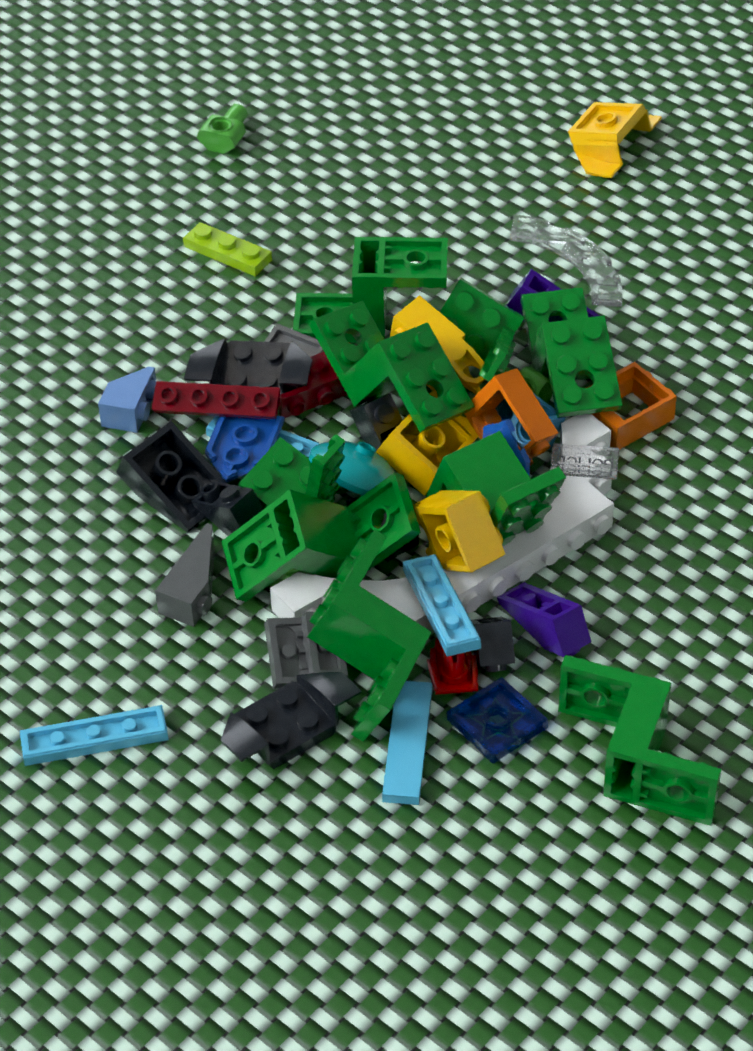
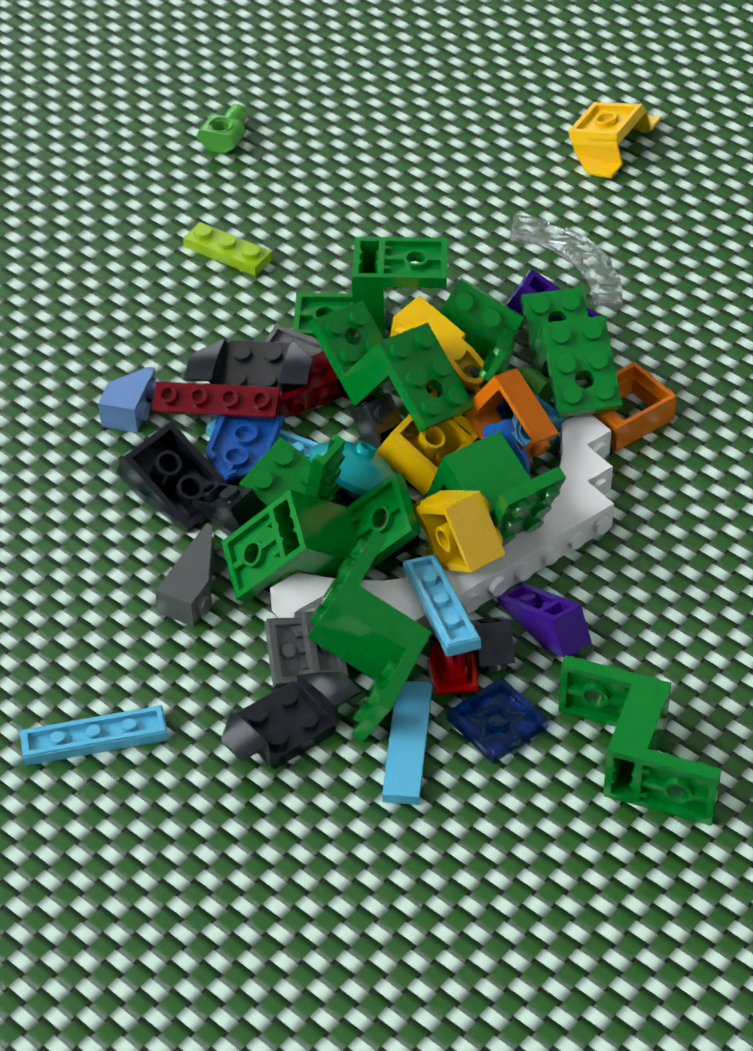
clear tile [550,443,619,479] -> none

